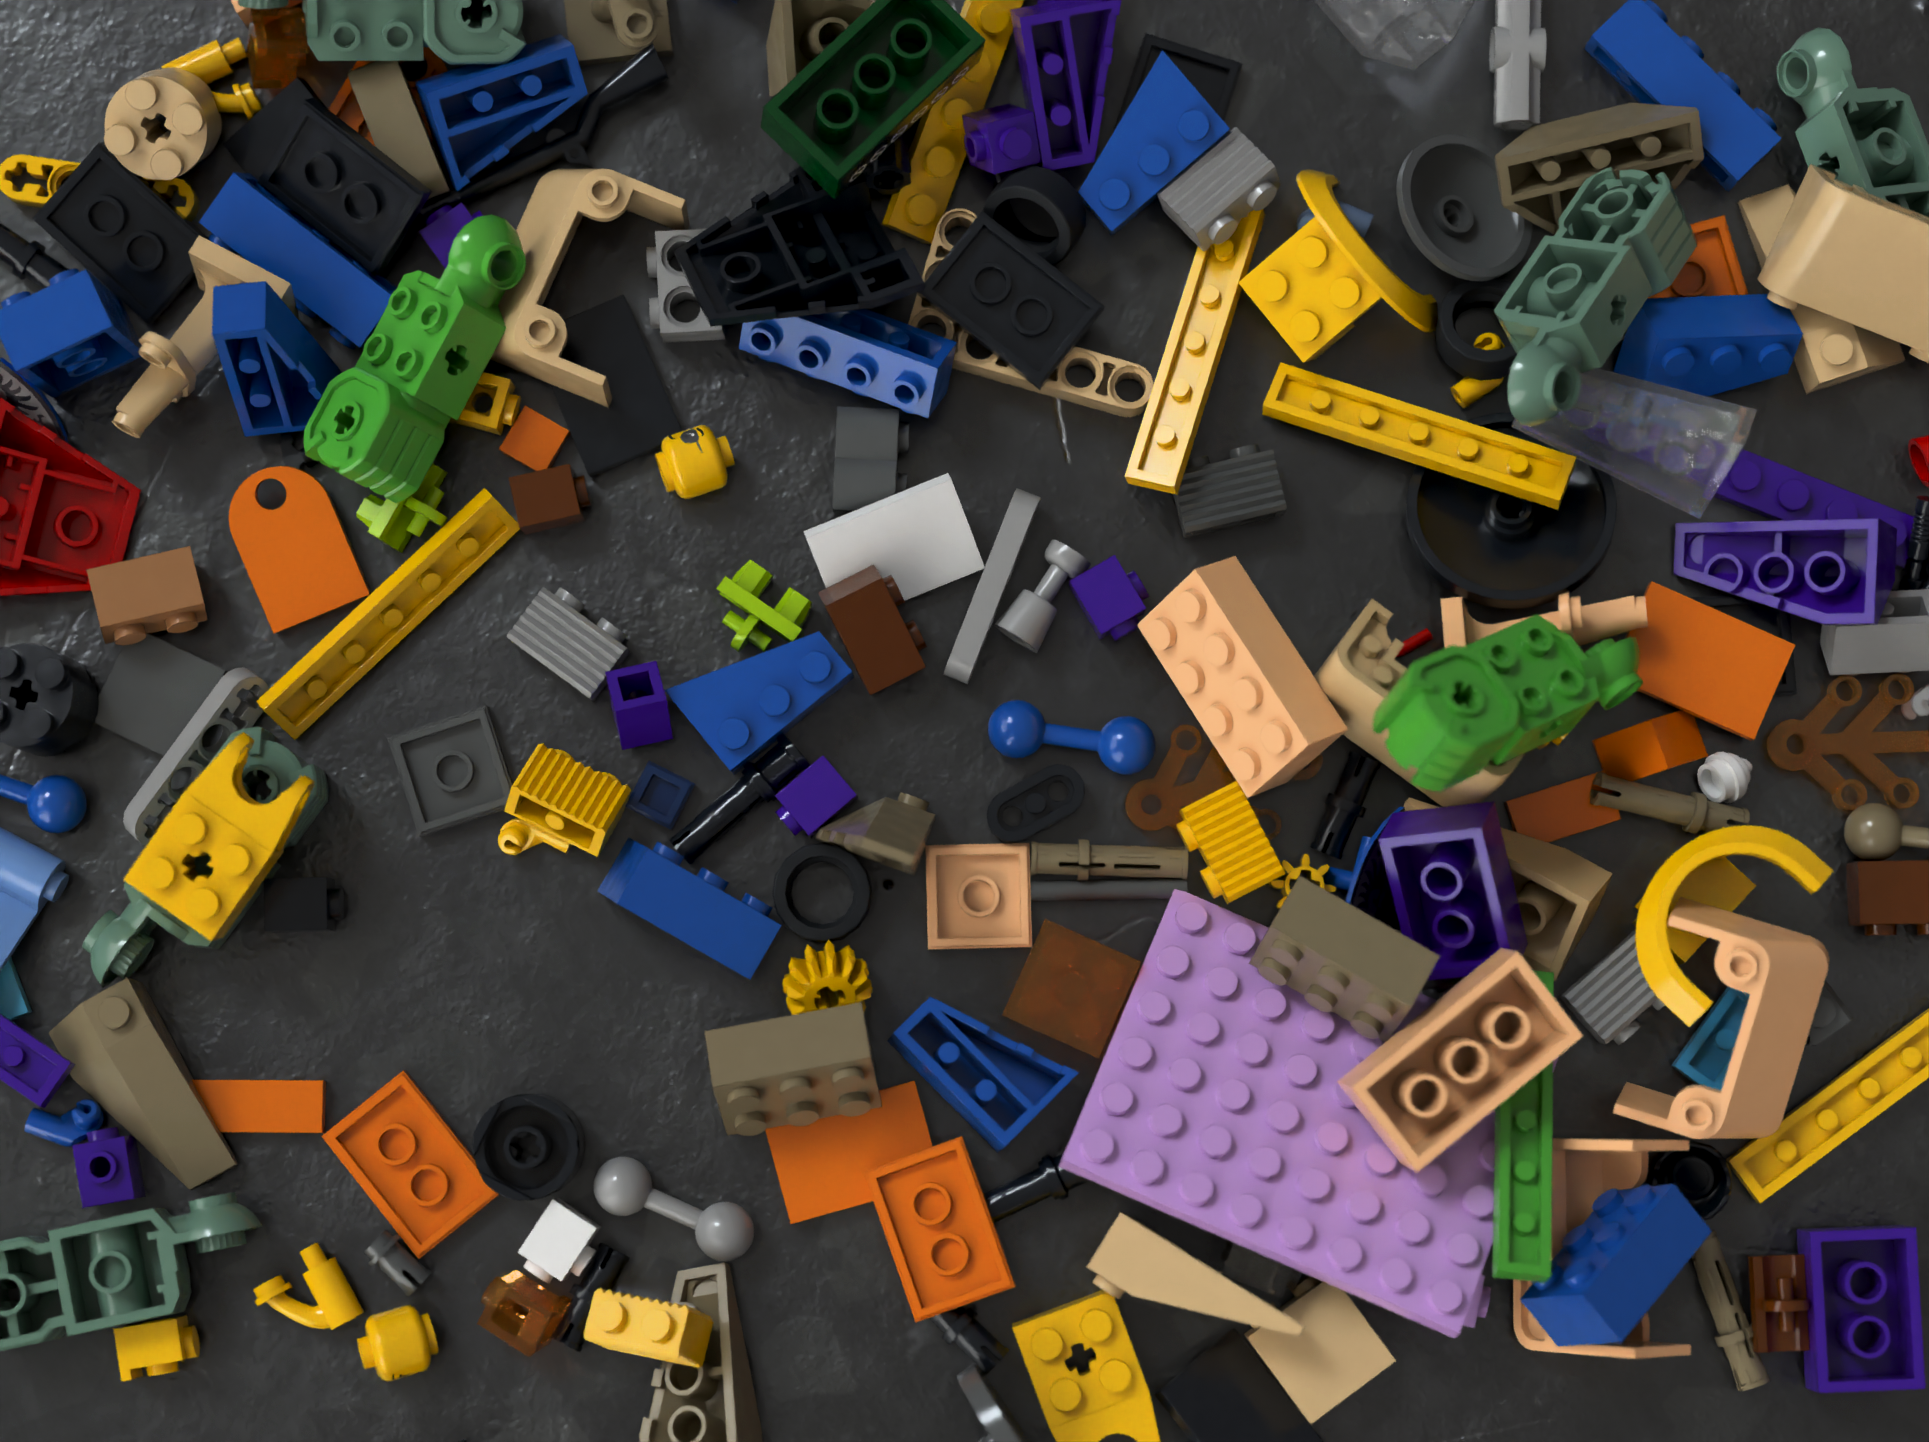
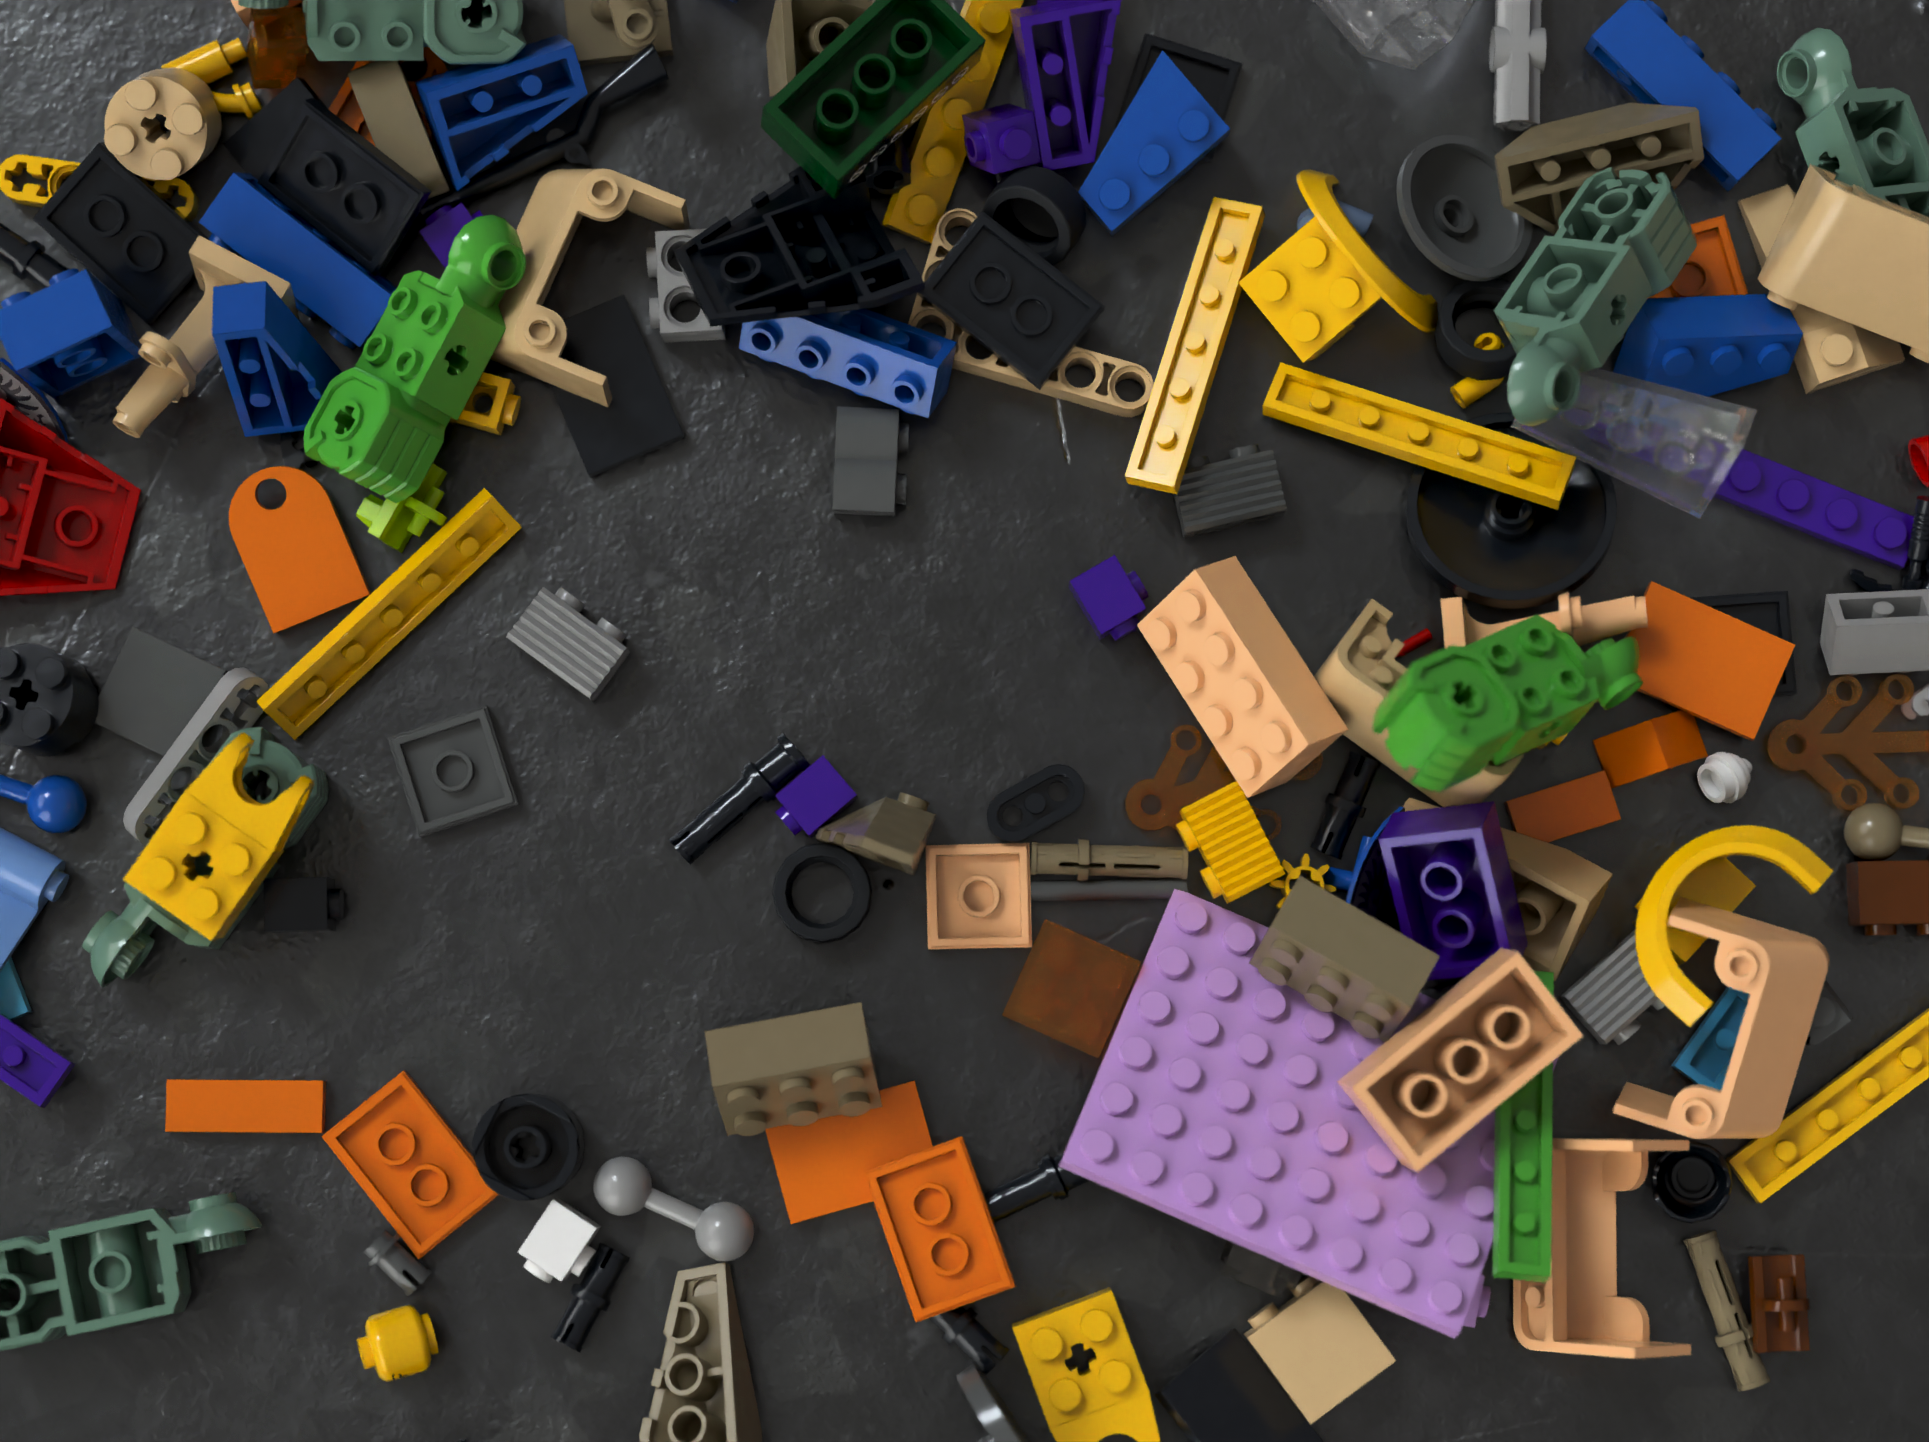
blue arm [24,1099,104,1147] -> none
dark tan wedge [49,977,238,1190] -> none
dark purple brick [72,1127,146,1208] -> none
medium nougat brick [86,546,208,645] -> none
yellow brick [114,1315,200,1382] -> none
yellow plant [253,1242,364,1330] -> none
clear orange brick [477,1270,571,1357] -> none
yellow arm [497,818,572,855] -> none
orange tile [499,405,571,471] -> none
yellow brick [504,743,631,857] -> none
reddish brown brick [509,464,591,535] -> none
yellow brick [584,1288,714,1368] -> none
blue wedge [597,837,782,980] -> none
dark purple brick [605,661,673,750] -> none
dark blue tile [625,761,696,831] -> none
yellow head [655,425,735,499] -> none
blue wedge [665,631,854,775] -> none
lime hips [716,560,813,652] -> none
yellow gear [782,939,873,1015] -> none
white tile [803,473,985,601] -> none
reddish brown brick [818,565,927,695] -> none
blue wedge [887,996,1079,1153] -> none
light grey beam [943,488,1041,684] -> none
blue piece [988,700,1156,775] -> none
light grey piece [994,539,1091,653] -> none
tan wedge [1087,1212,1306,1336] -> none
light grey brick [1157,127,1281,251] -> none
blue brick [1520,1184,1712,1346] -> none
dark tan pin [1590,772,1750,834] -> none
dark purple wedge [1673,518,1897,625] -> none
dark purple brick [1796,1225,1926,1393] -> none

